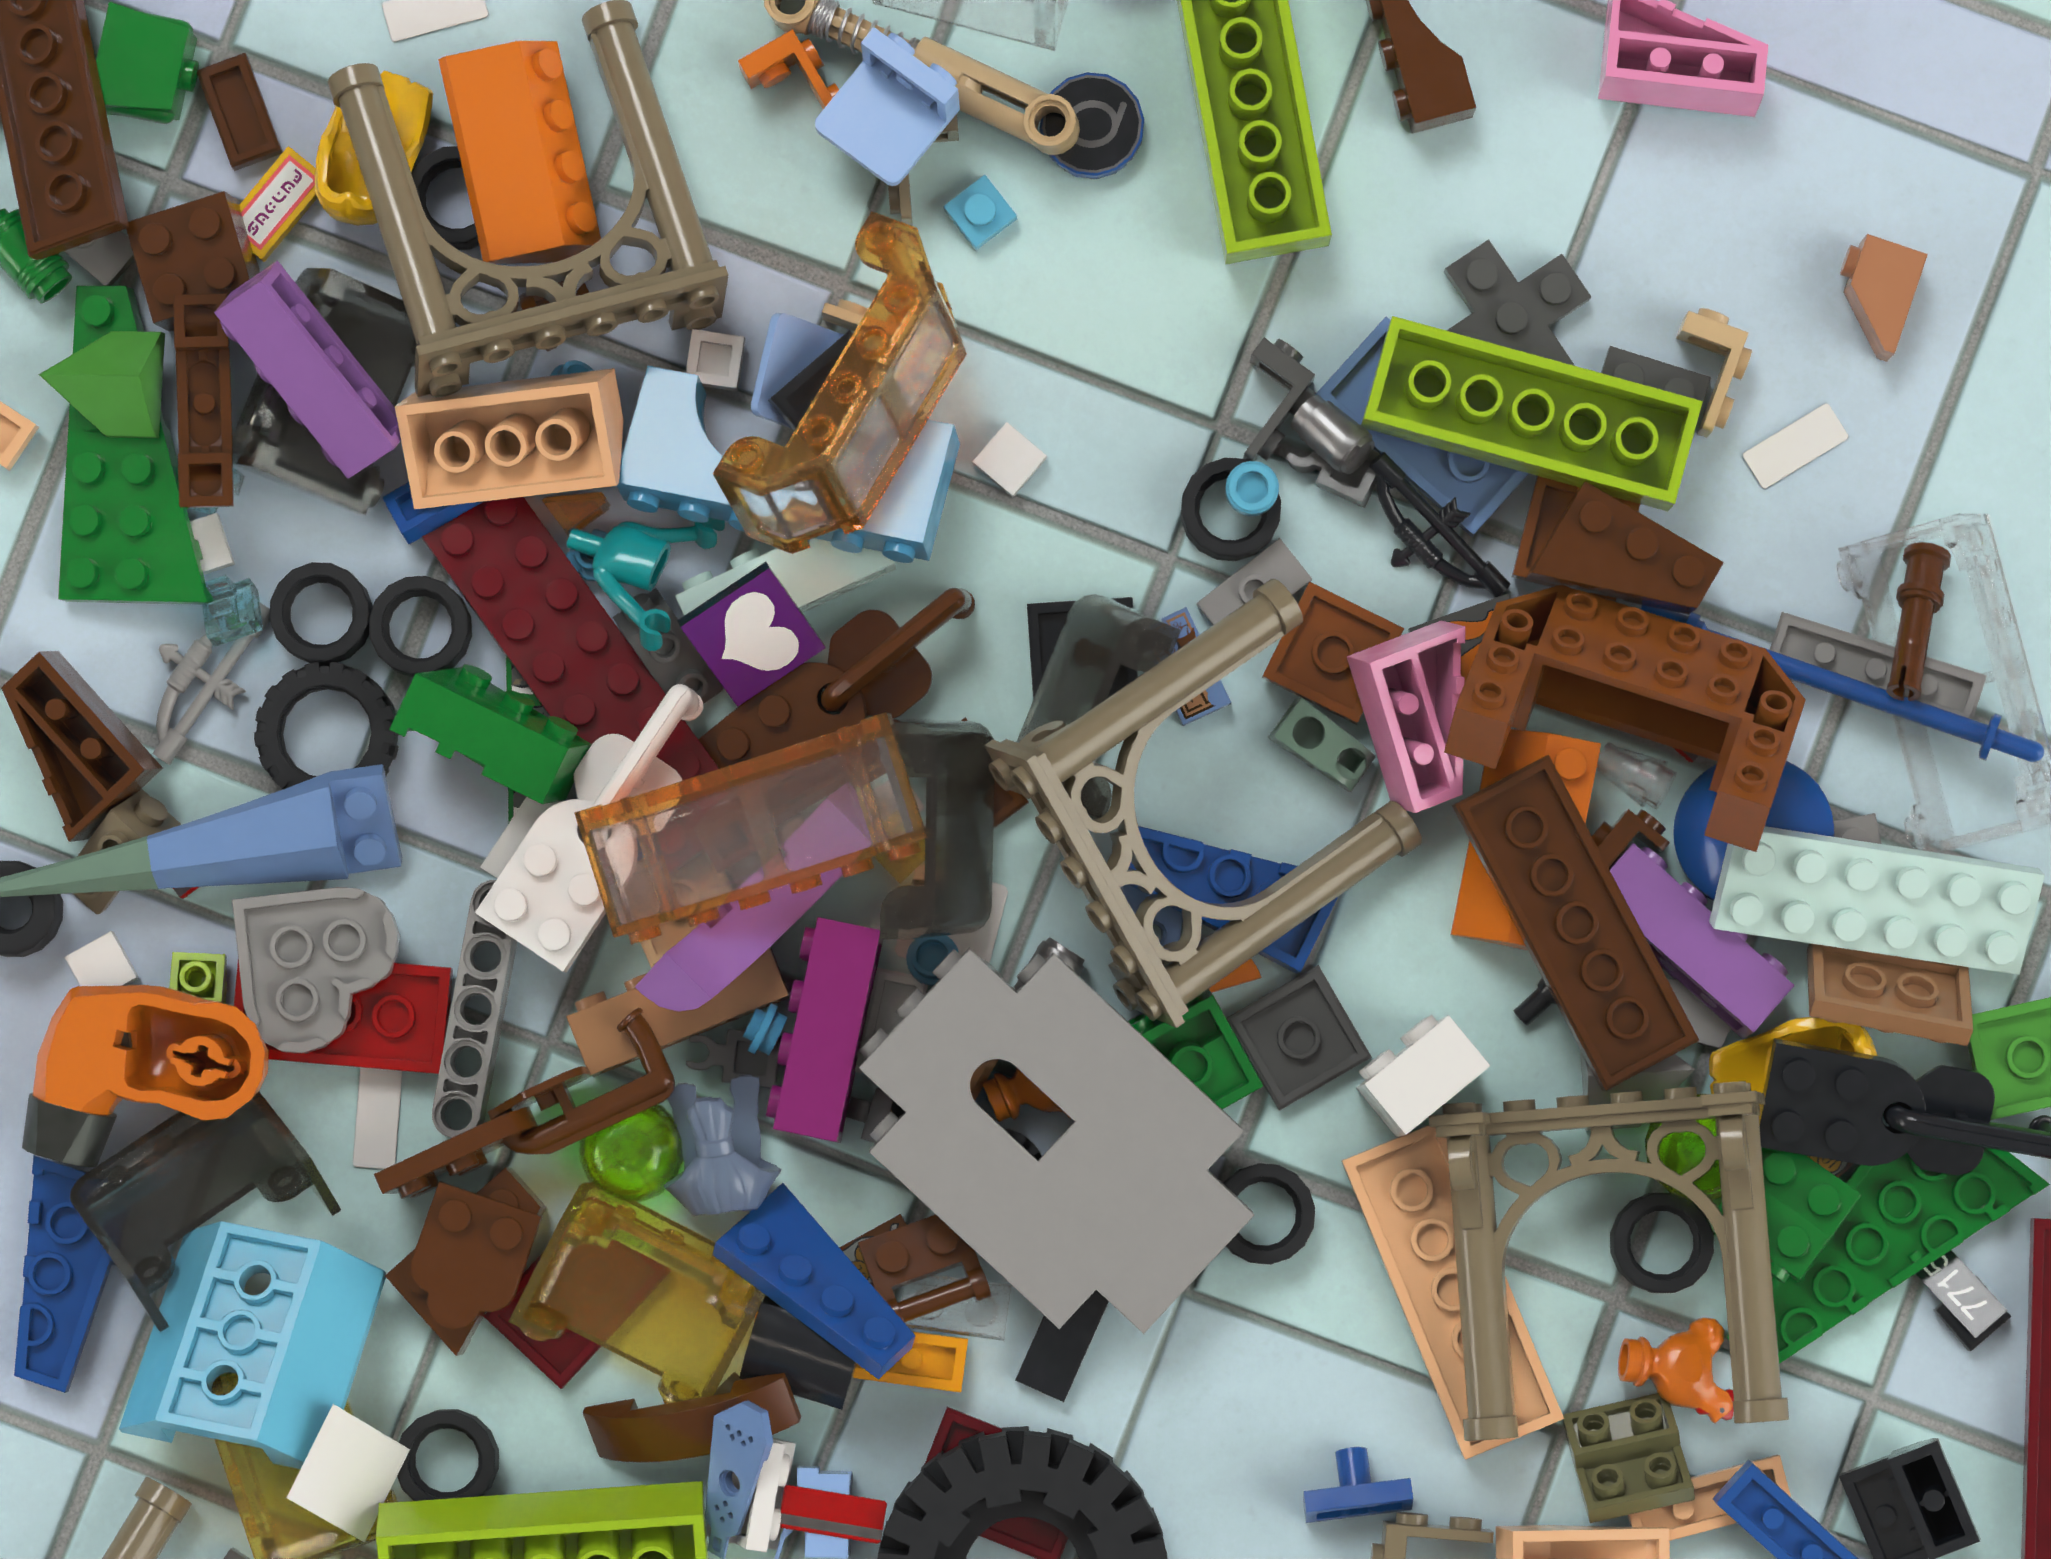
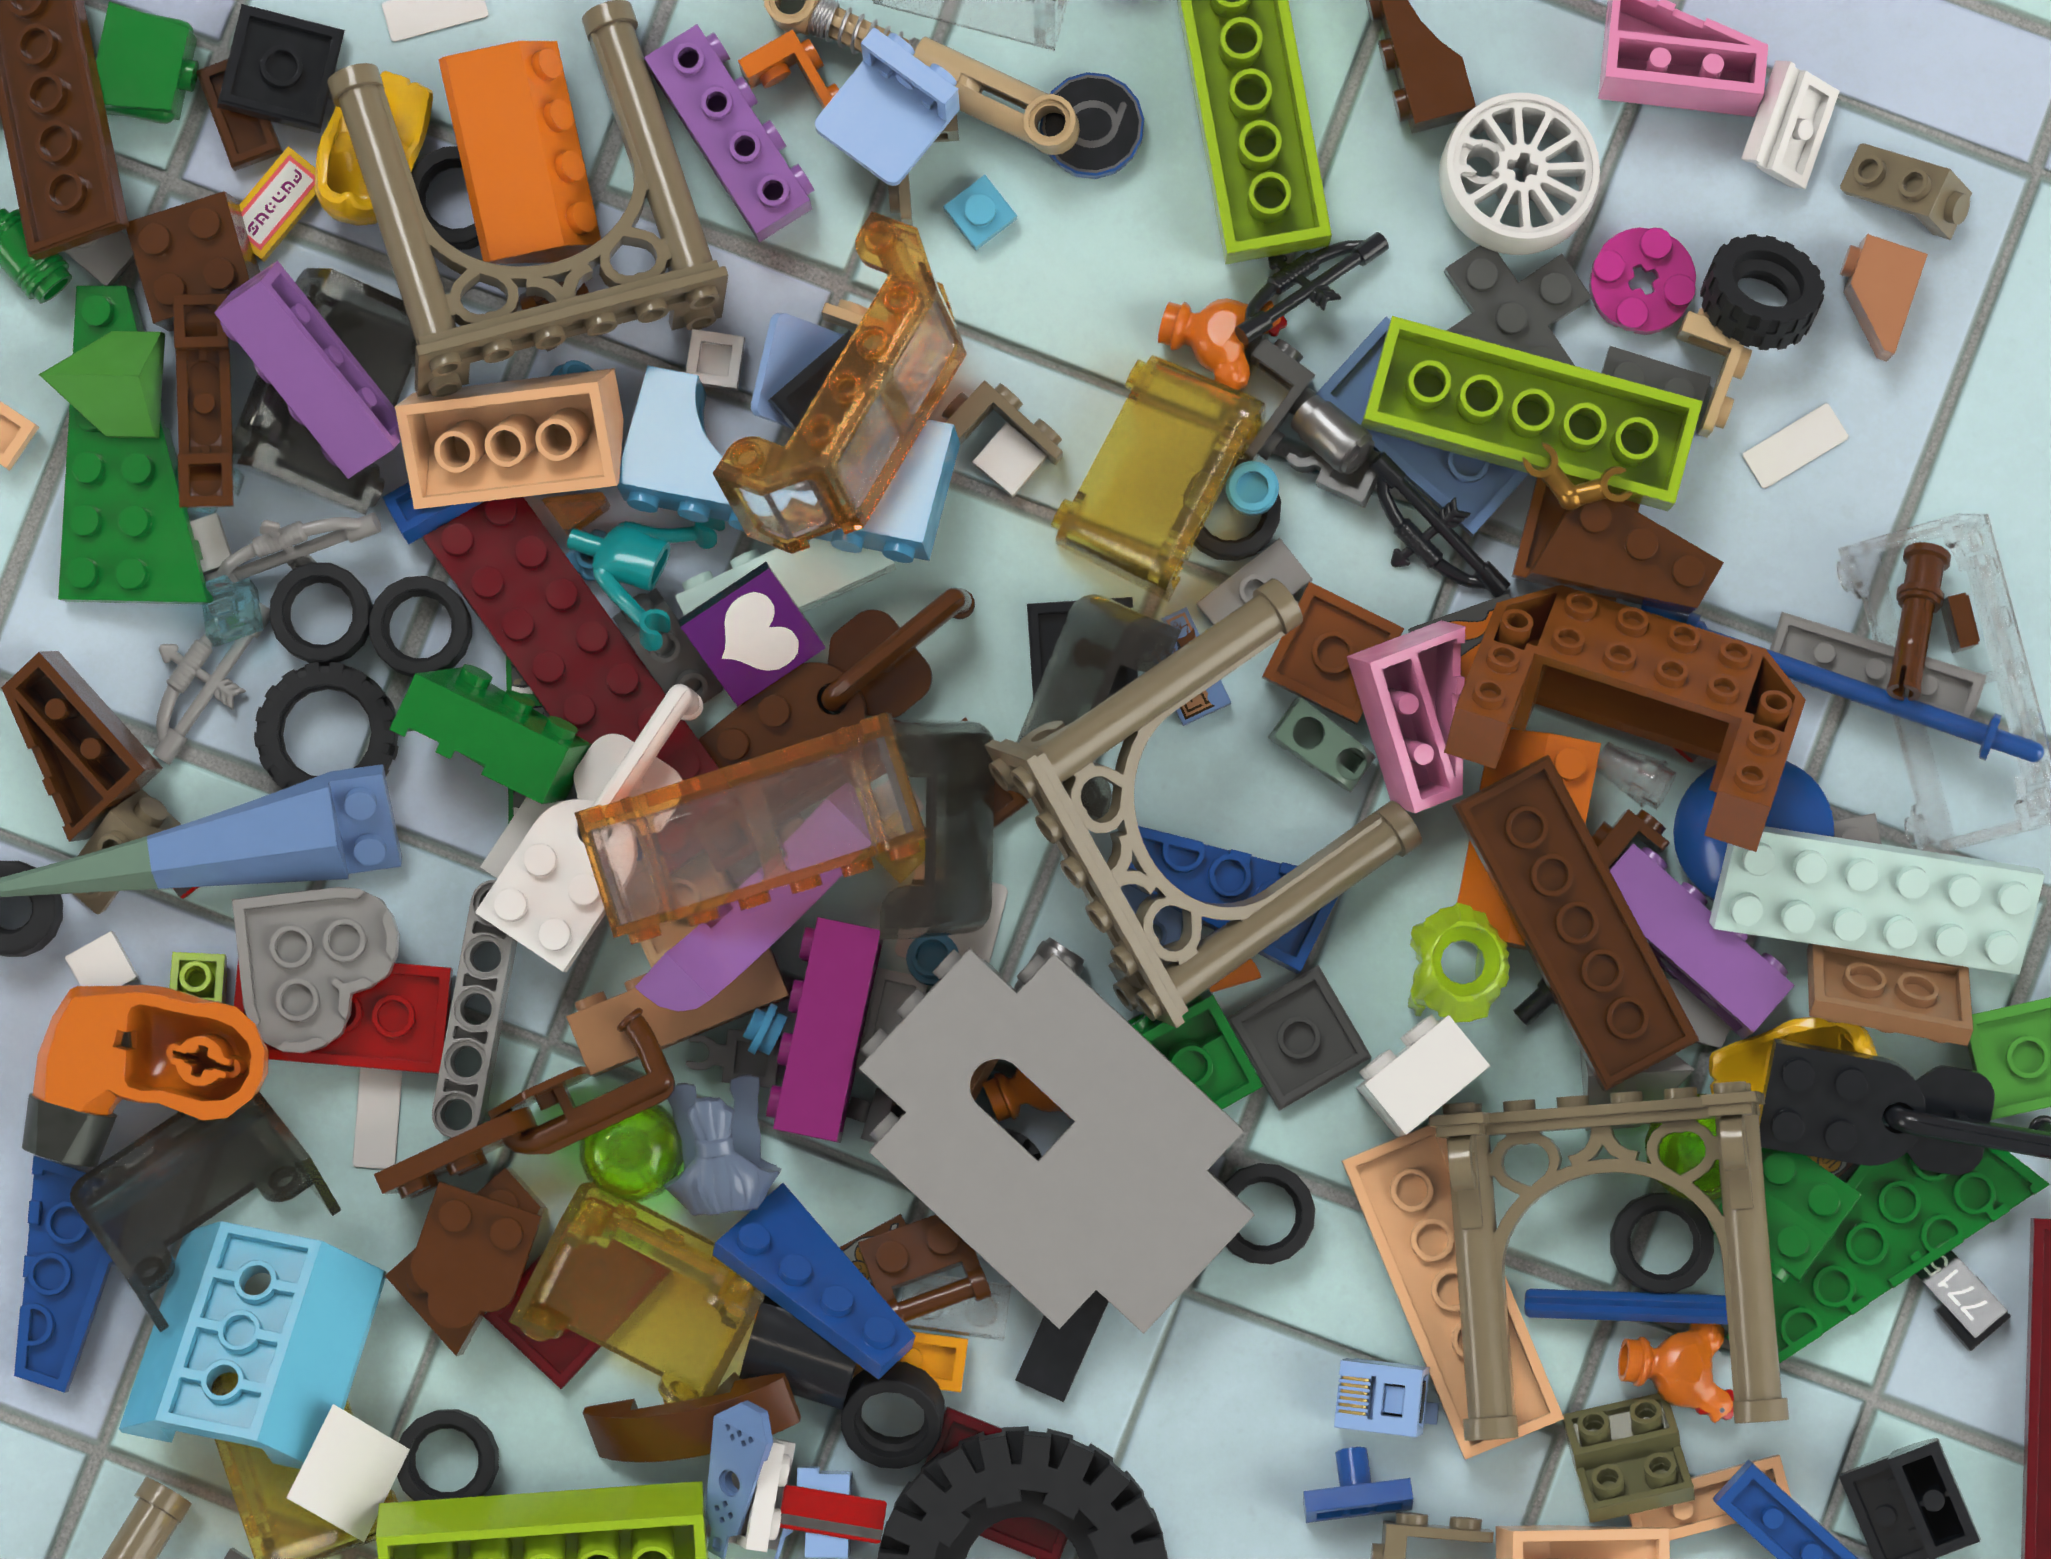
none -> light grey piece [205,512,381,594]
none -> black tile [217,4,345,133]
none -> medium lavender brick [644,24,815,243]
none -> black tyre [841,1362,945,1469]
none -> dark tan bracket [941,380,1063,465]
none -> clear yellow windscreen [1051,355,1266,602]
none -> orange animal [1158,298,1287,392]
none -> black piece [1235,232,1389,345]
none -> light blue piece [1334,1358,1439,1437]
none -> lime piece [1408,903,1510,1023]
none -> white piece [1439,93,1600,255]
none -> pearl gold arm [1522,442,1633,510]
none -> blue axle [1524,1289,1728,1325]
none -> dark pink plate [1589,227,1696,335]
none -> black tyre [1700,234,1825,350]
none -> white plate [1741,60,1840,189]
none -> dark tan bracket [1840,143,1972,240]
none -> reddish brown tile [1941,592,1980,653]

